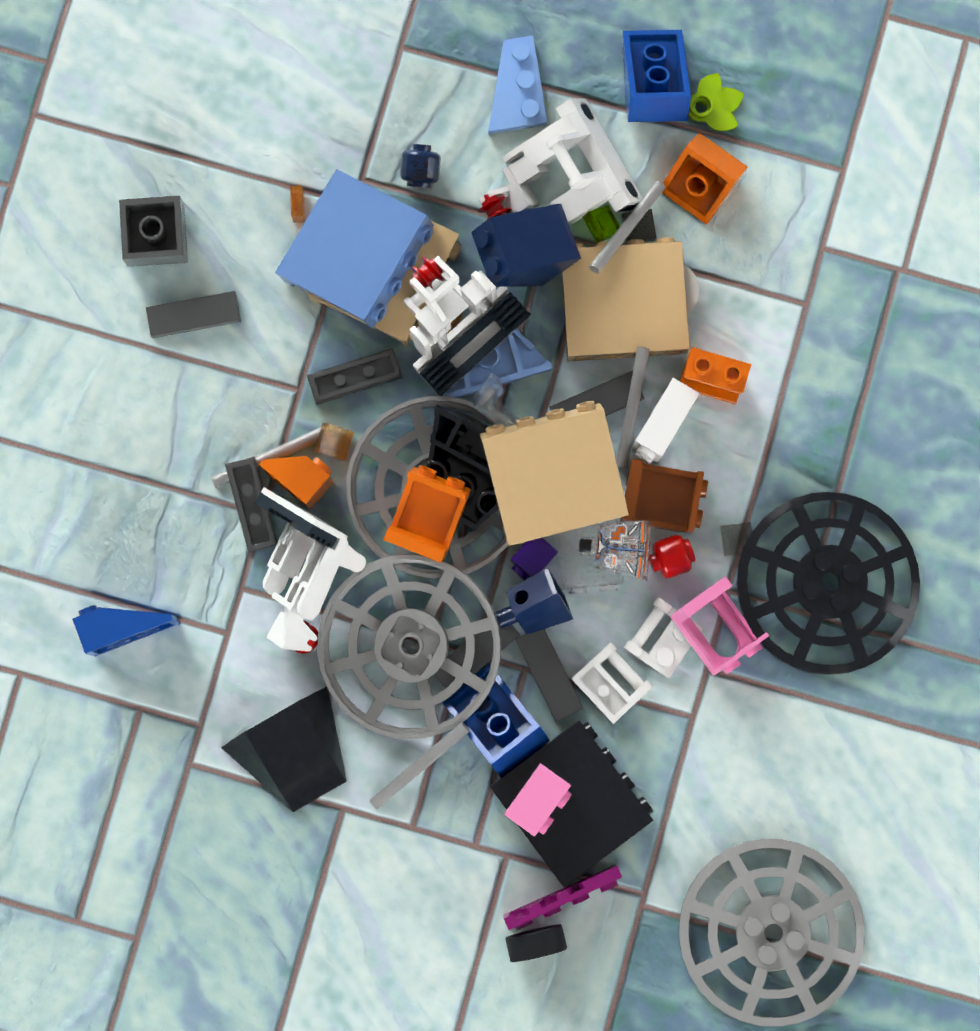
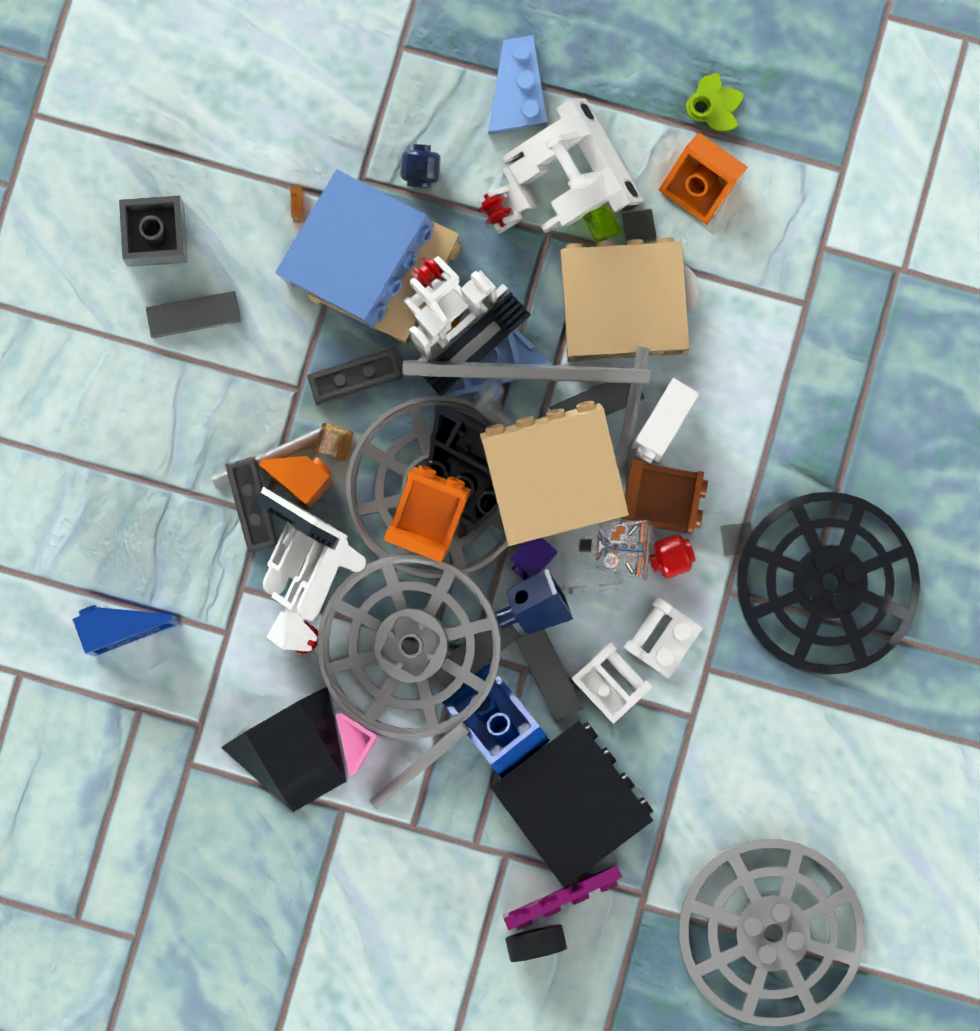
dark blue slope [471,204,581,287] -> none
bright pink brick [504,763,572,837] -> none
light grey bar [589,180,665,274] -> none
blue slope [622,30,691,122] -> none
bright pink panel [670,576,769,676] -> none
orange panel [680,347,751,405] -> none
none -> bright pink slope [336,713,380,775]
none -> light grey tile [402,360,651,384]

